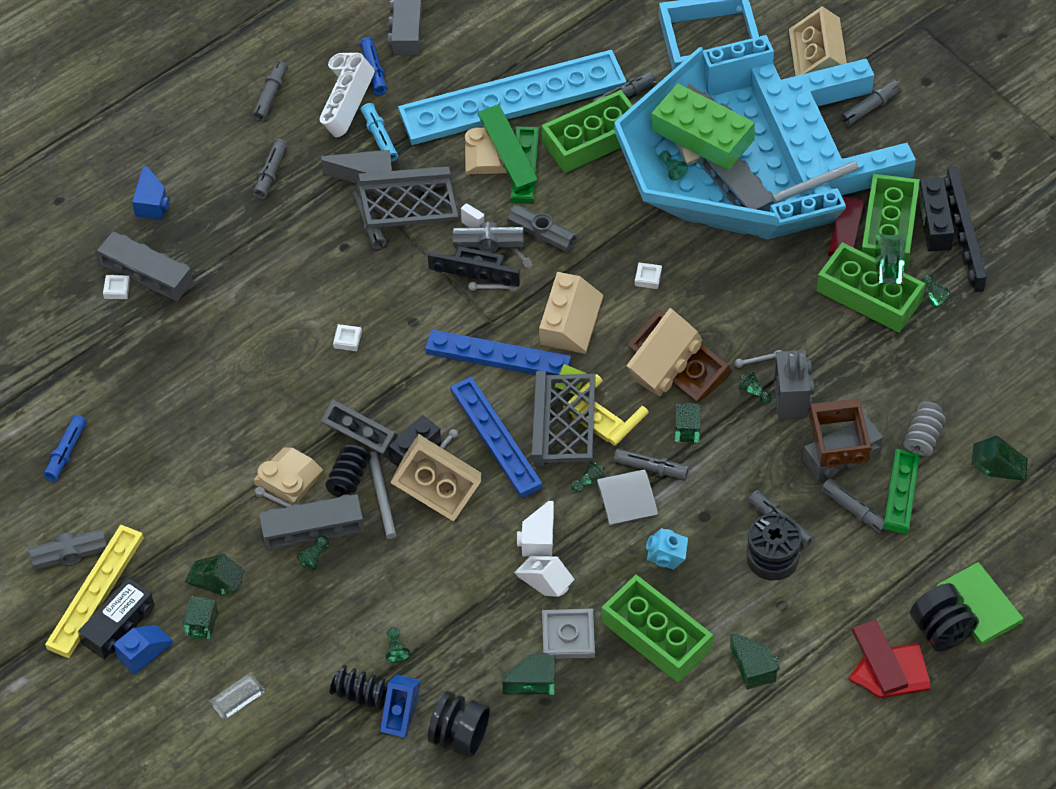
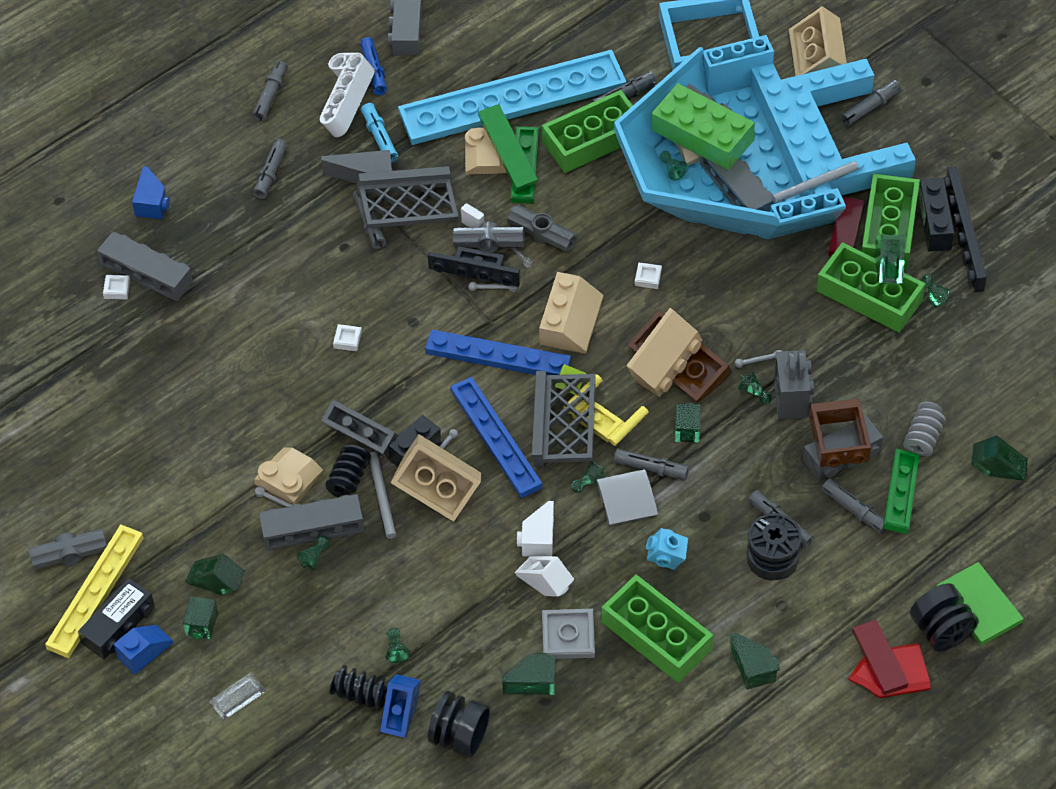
blue pin [43,415,87,482] -> none

